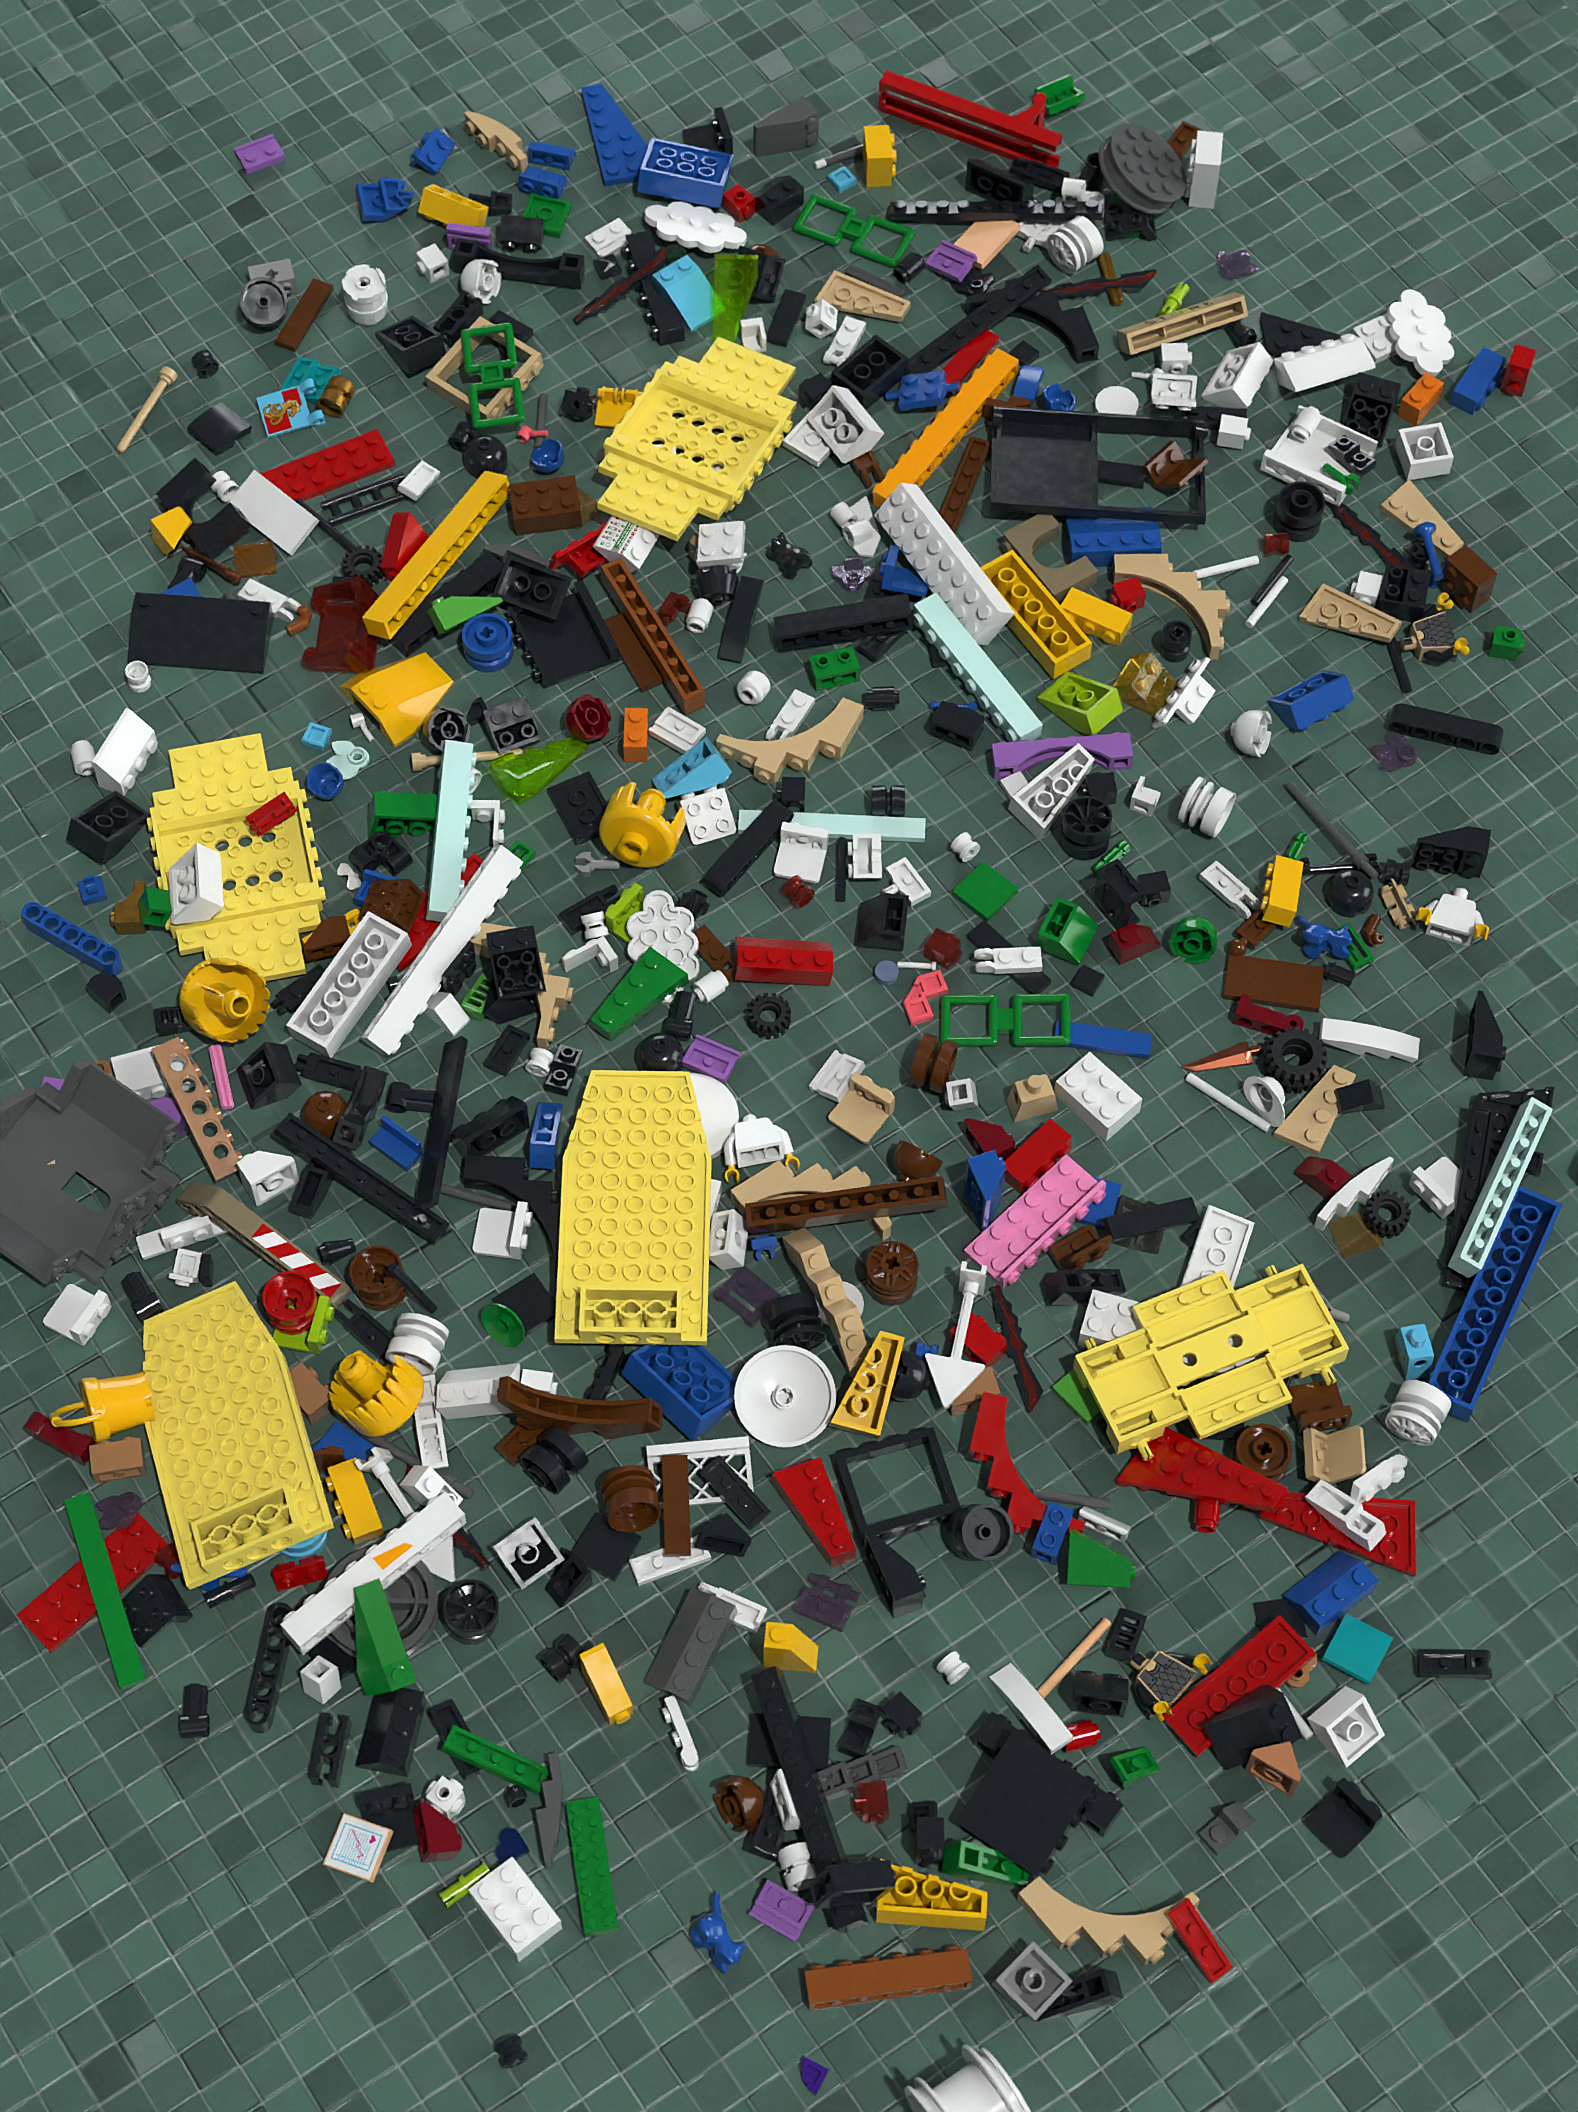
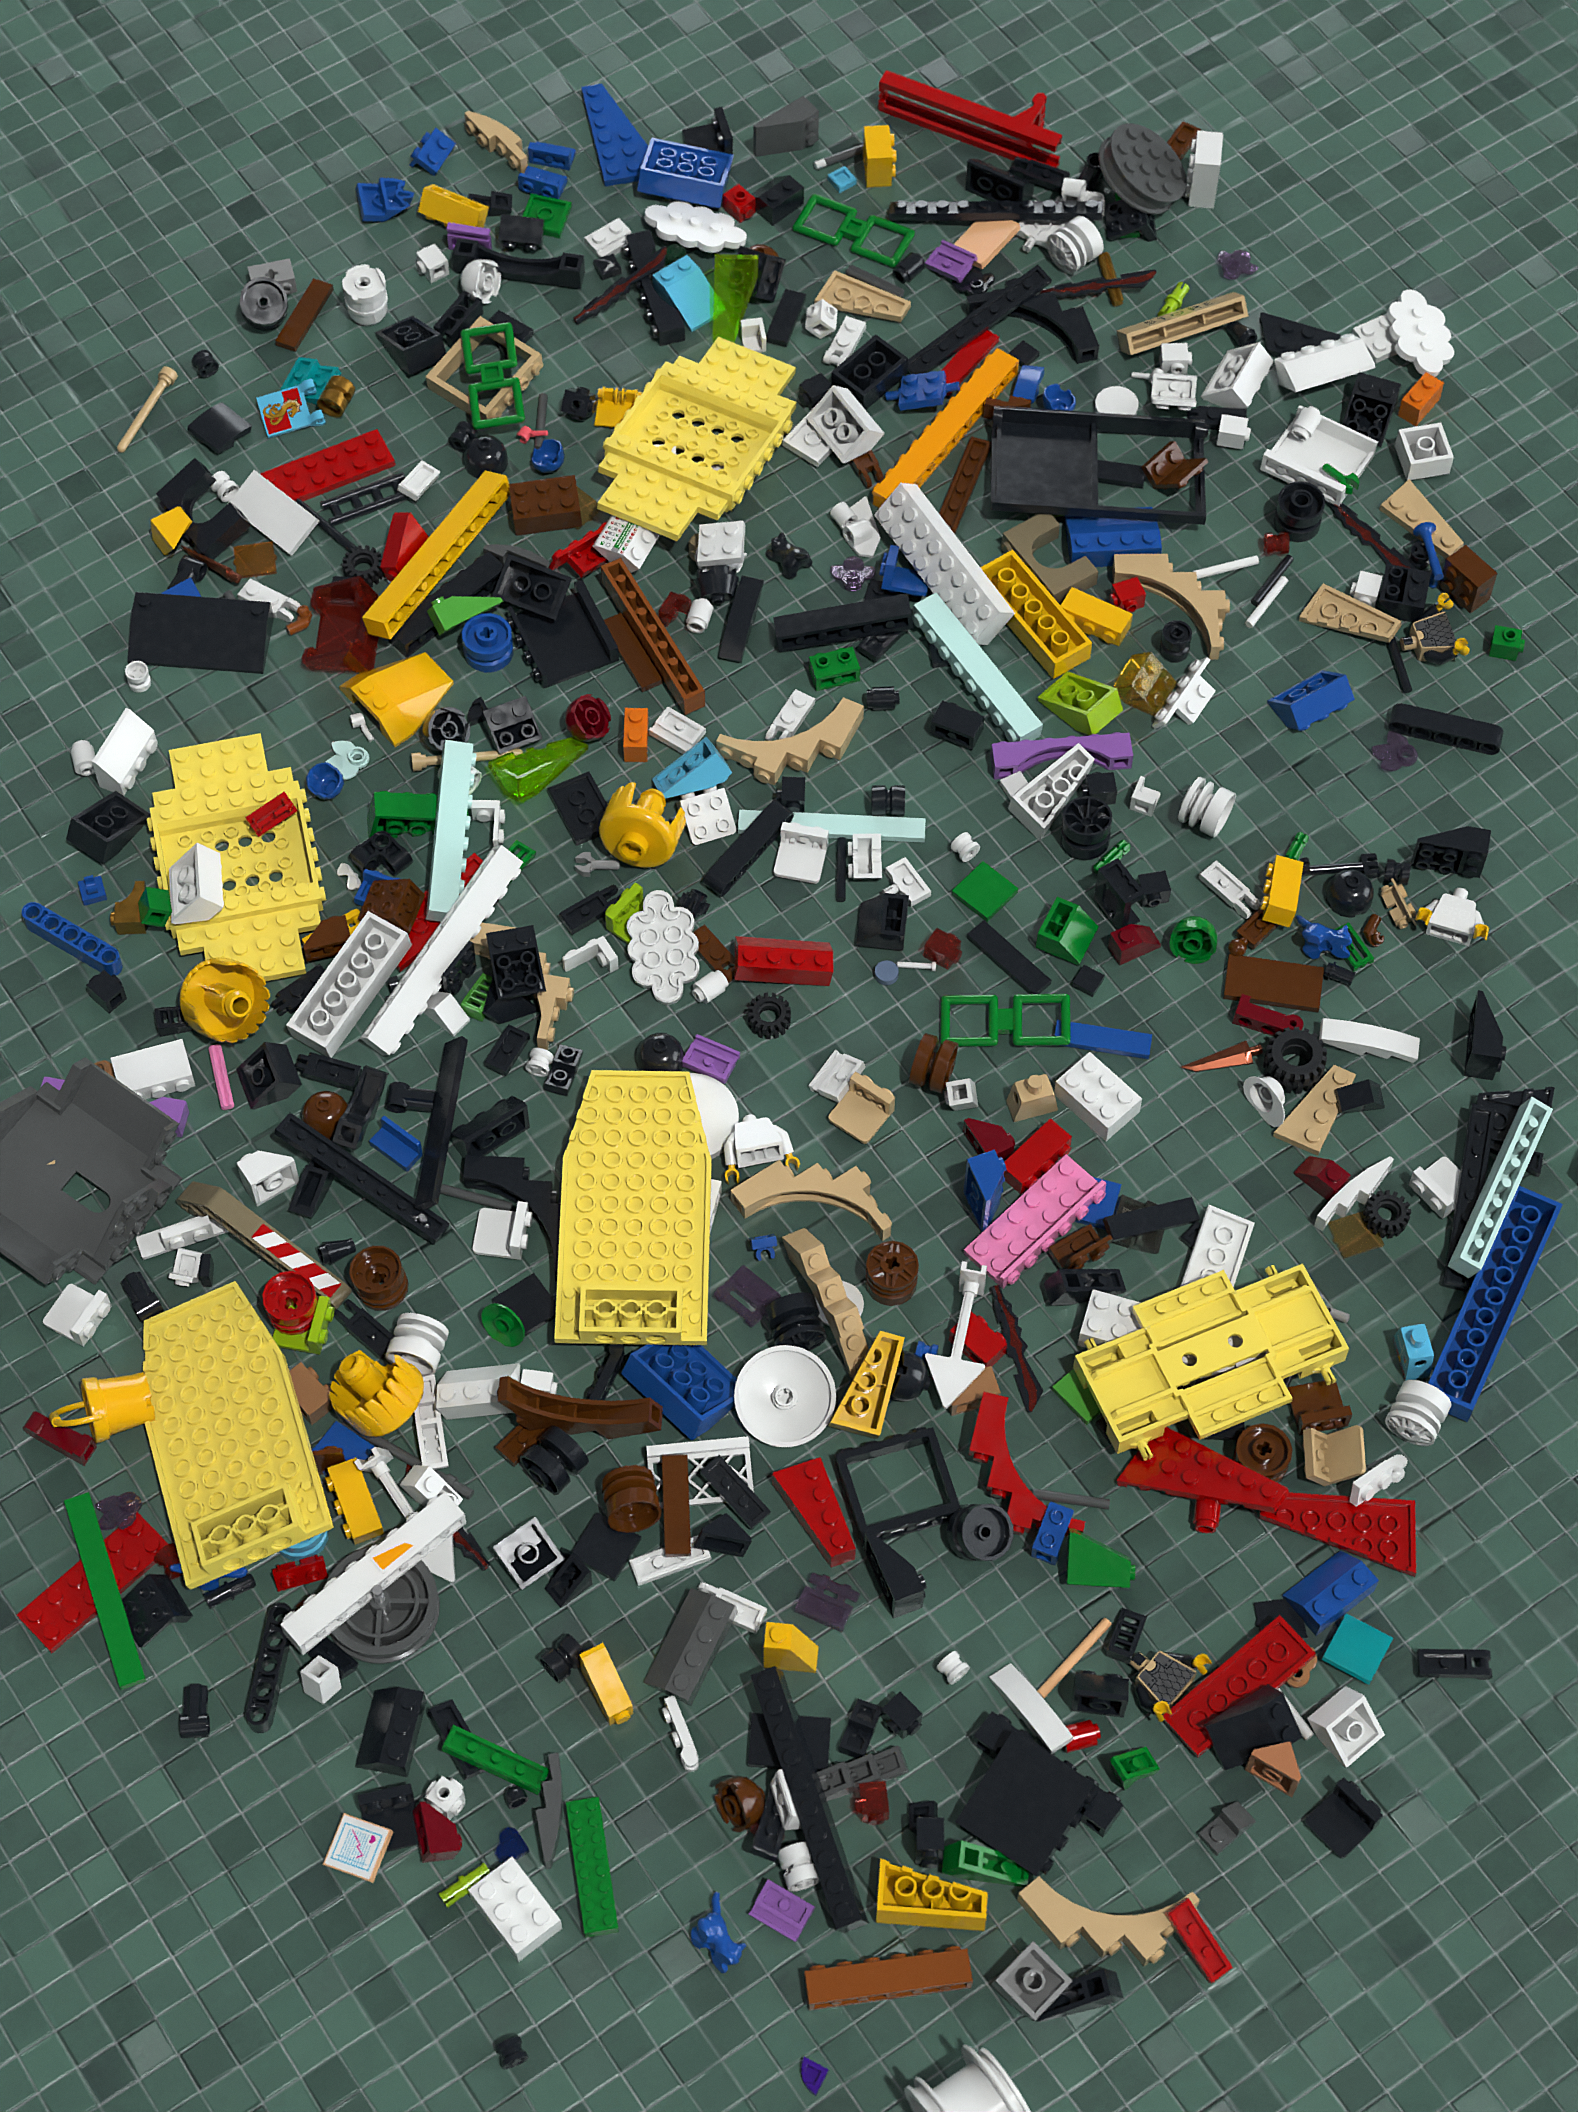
medium nougat brick [89,1437,147,1483] -> none
medium nougat brick [151,1036,242,1184] -> none
medium lavender plate [234,134,285,175] -> none
medium azure tile [301,722,332,751] -> none
black piece [310,1712,351,1788] -> none
green wedge [354,1578,417,1696] -> none
black bar [388,1262,437,1313] -> none
black wheel [443,1579,499,1645] -> none
blue slope [530,1102,563,1170] -> none
white wheel [580,911,609,939] -> none
green wedge [590,946,689,1042] -> none
black piece [665,991,697,1041] -> none
white brick [709,1209,748,1270] -> none
white head [737,671,770,705] -> none
reddish brown brick [745,1176,948,1235] -> none
clear red wheel [782,875,815,908] -> none
black window [810,1860,896,1909] -> none
reddish brown cylinder [893,1140,943,1181] -> none
coral tile [903,970,948,1026] -> none
blue hinge [929,701,977,711] -> none
white hinge [974,946,1042,974] -> none
green bracket [1035,74,1086,115] -> none
white slope [1078,1506,1131,1543] -> none
white bar [1185,1073,1272,1133] -> none
white cylinder [1231,710,1272,757] -> none
dark grey bar [1285,781,1379,880] -> none
white slope [1305,1479,1386,1551] -> none
black slope [1328,435,1376,477] -> none
blue brick [1450,347,1507,415] -> none
red brick [1501,344,1537,397] -> none

